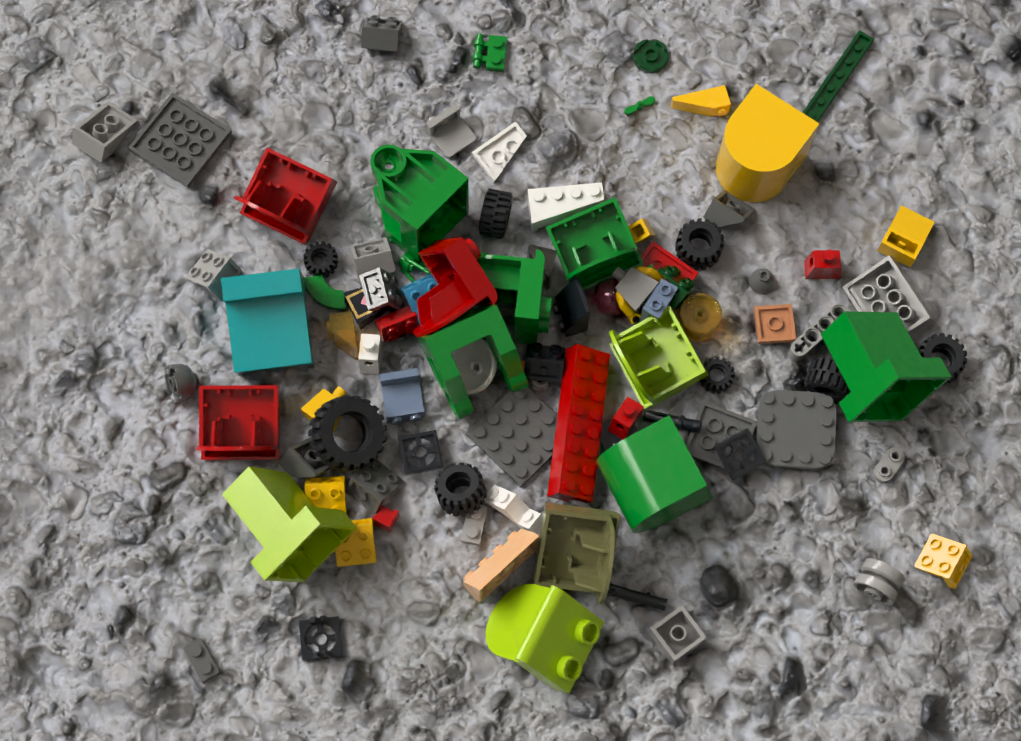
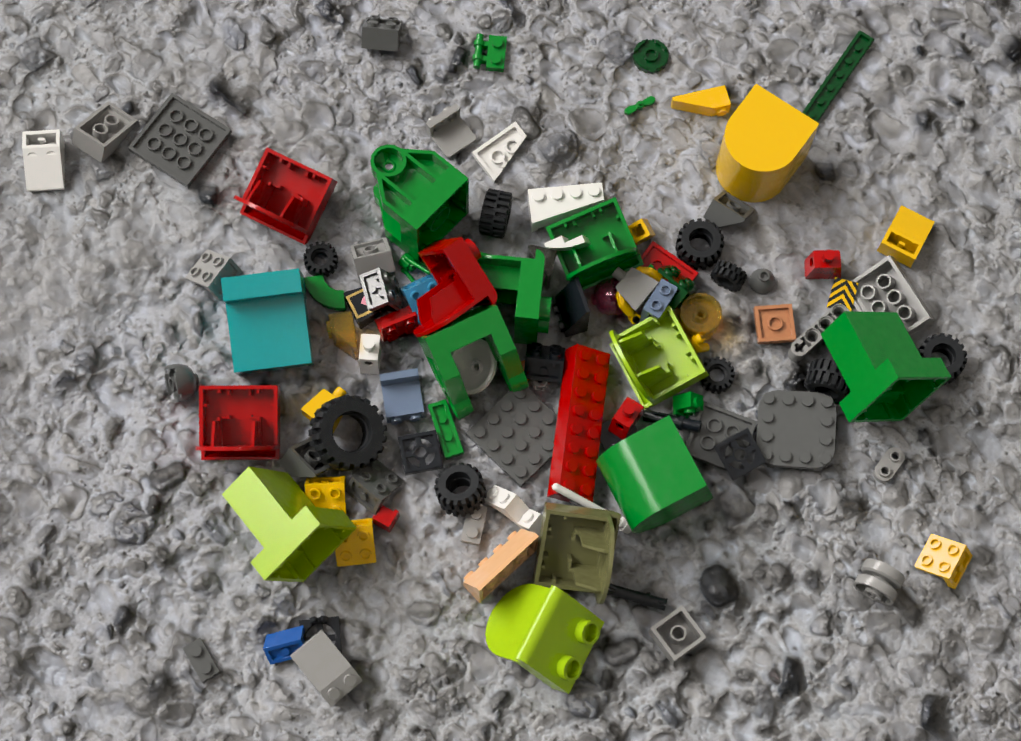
none -> white slope [22,129,65,192]
none -> blue panel [263,625,305,665]
none -> light grey slope [290,629,363,707]
none -> green plate [428,399,464,460]
none -> white slope [544,235,591,251]
none -> white piece [552,483,631,534]
none -> green brick [673,391,704,418]
none -> yellow arm [691,334,710,353]
none -> black tyre [710,260,747,292]
none -> sticker [827,277,859,311]

